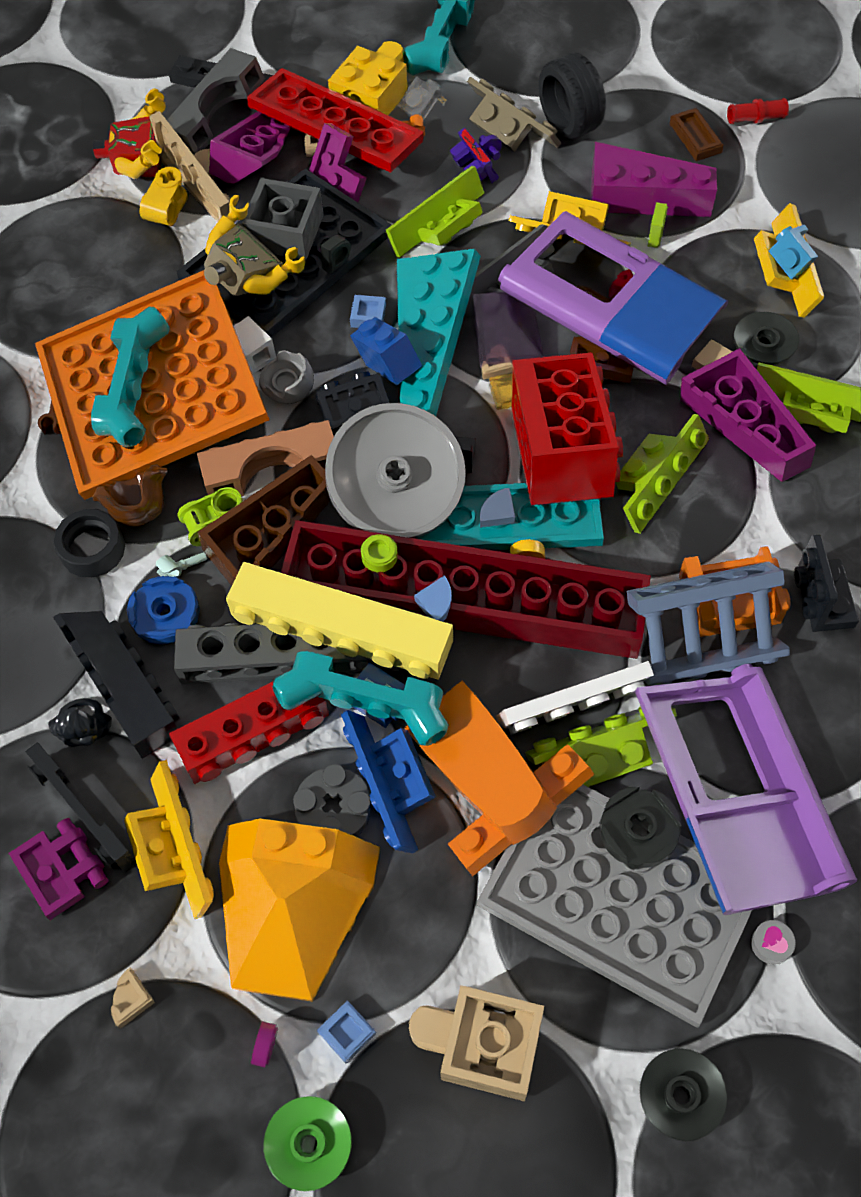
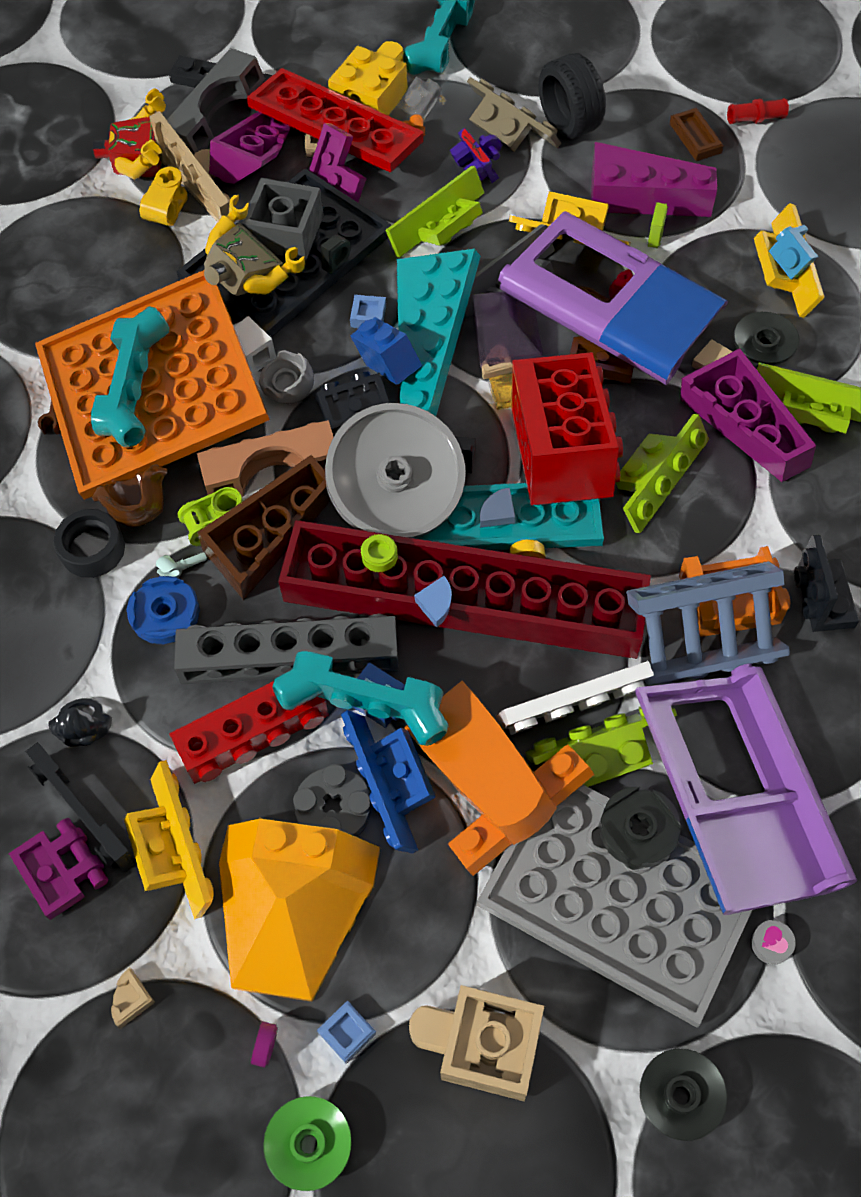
black wedge [53,611,180,759] -> none
light yellow brick [226,562,453,680] -> none

